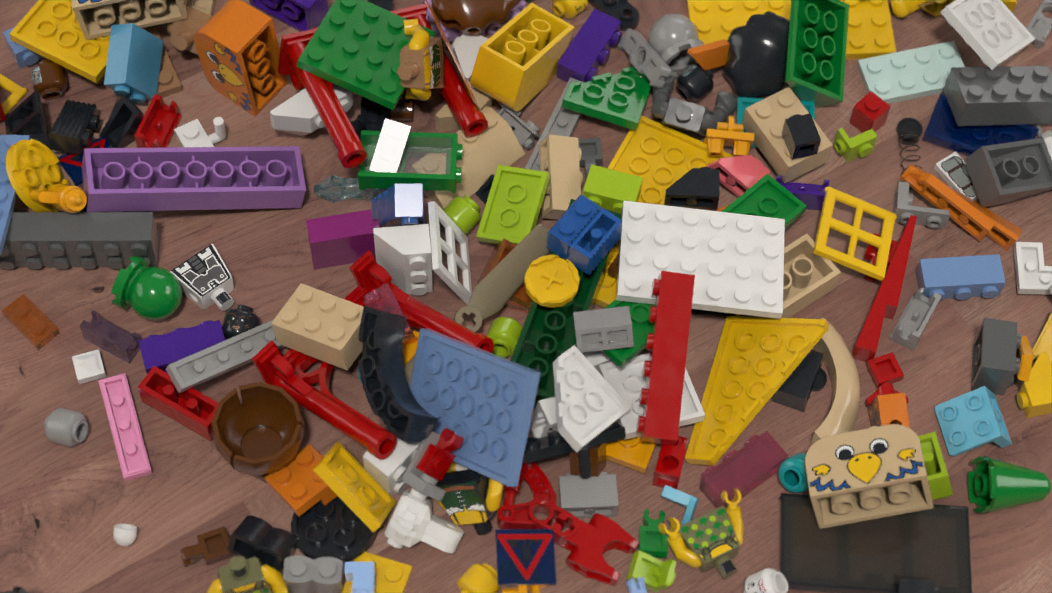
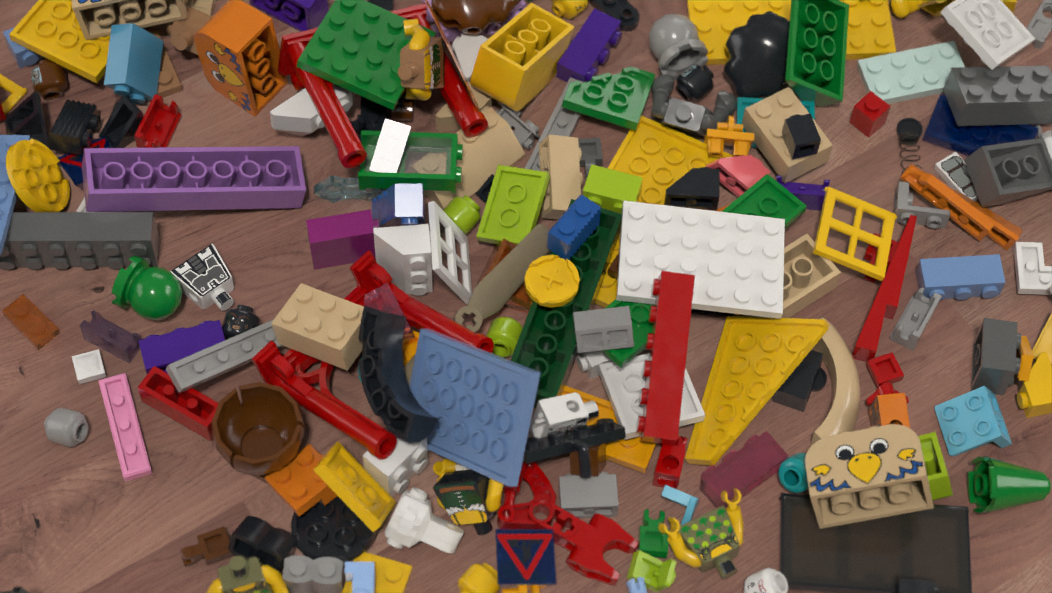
light orange piece [30,183,87,213] -> none
white hinge [113,524,137,546] -> none
white plate [174,117,226,147] -> none
light grey bracket [401,431,446,501] -> none
red plate [416,428,464,481] -> none
white plate [553,345,631,452] -> none
blue brick [568,208,622,274] -> none
light grey piece [618,29,671,88] -> none
orange tile [687,39,730,71] -> none
lime bracket [833,128,878,162] -> none

